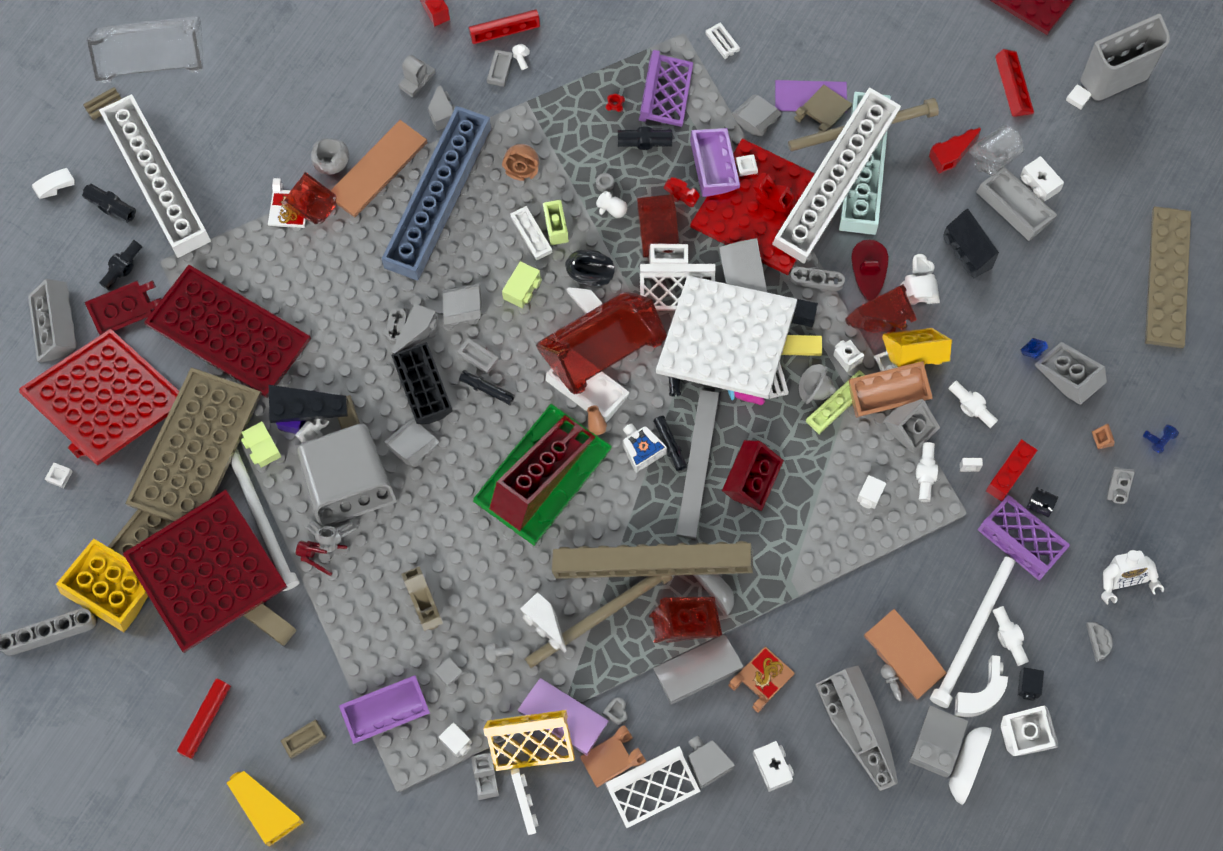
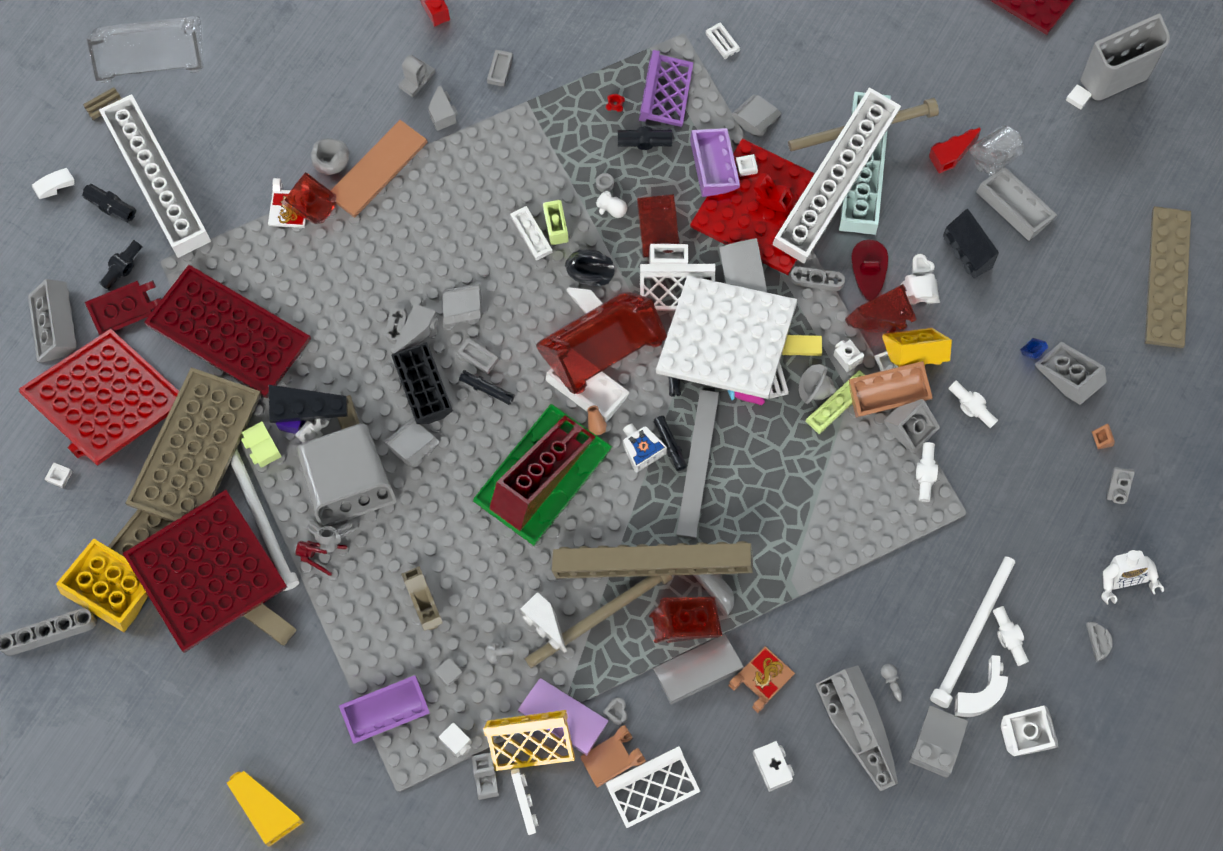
red brick [177,678,231,760] -> none
dark tan tile [280,719,327,759] -> none
sand blue brick [382,106,491,281] -> none
red brick [468,9,540,44] -> none
nougat cylinder [502,144,539,181] -> none
yellowish green brick [502,261,542,308] -> none
white plate [512,44,530,70] -> none
red plate [663,177,700,207] -> none
light grey torso [688,735,735,789] -> none
dark red slope [722,440,784,511] -> none
medium lavender piece [775,80,847,113] -> none
black brick [791,299,818,328] -> none
dark tan flag [794,84,852,133] -> none
white brick [857,475,886,509] -> none
nougat slope [864,609,947,700] -> none
white brick [949,727,992,805] -> none
white tile [959,458,983,472] -> none
medium lavender fence [978,495,1070,581] -> none
red arch [986,439,1038,502] -> none
red slope [995,49,1034,117] -> none
black brick [1017,667,1044,700] -> none
white brick [1020,156,1064,202] -> none
black piece [1027,487,1058,518] -> none
clear blue piece [1142,425,1179,454] -> none

